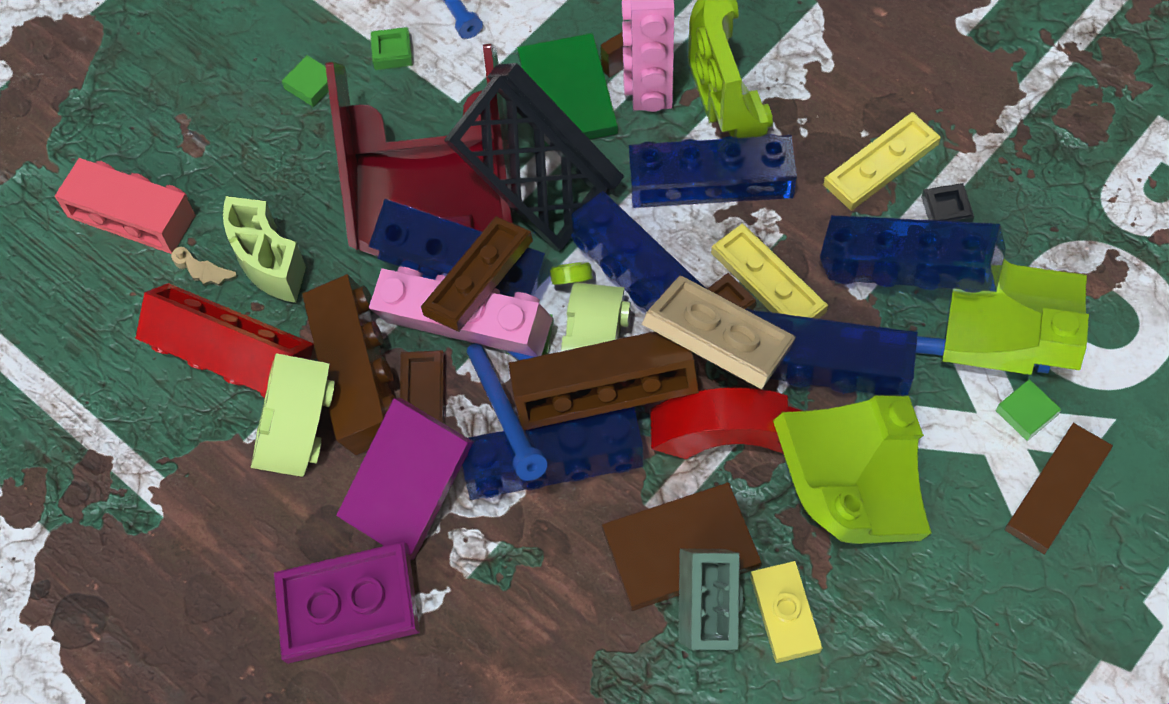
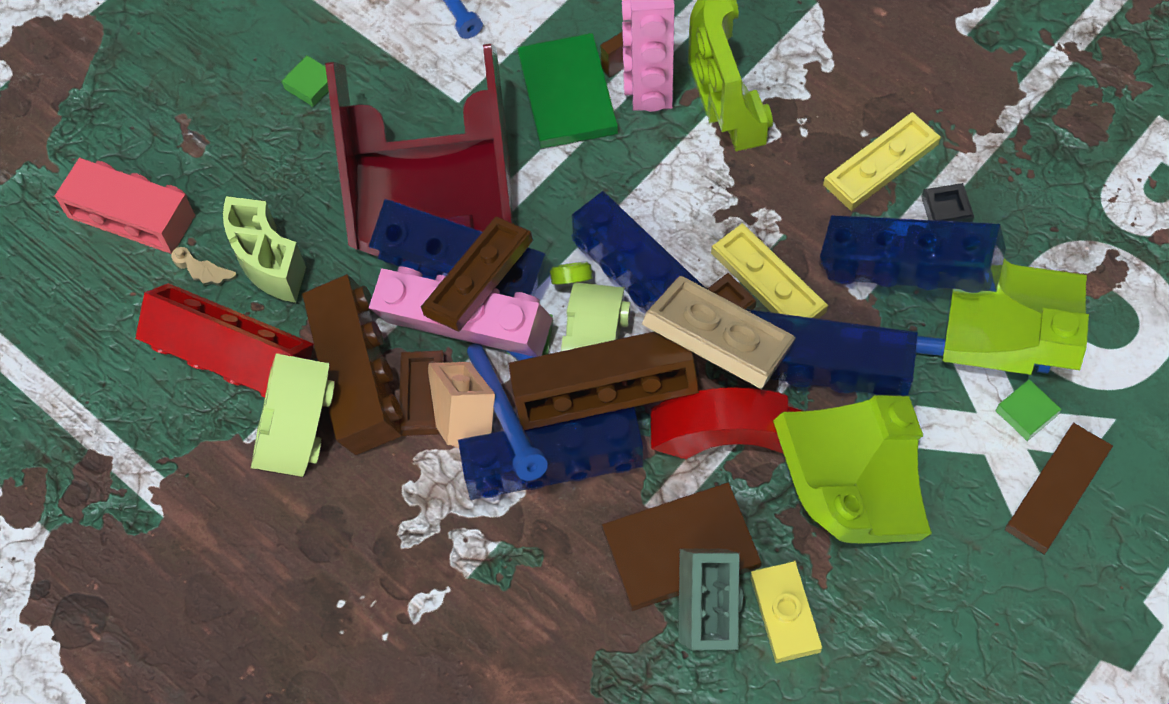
magenta tile [274,541,420,664] -> none
magenta tile [336,398,474,560] -> none
bright green tile [370,27,413,70] -> none
black fence [444,63,624,251] -> none
clear blue brick [629,134,797,208] -> none
none -> light nougat slope [428,362,495,449]

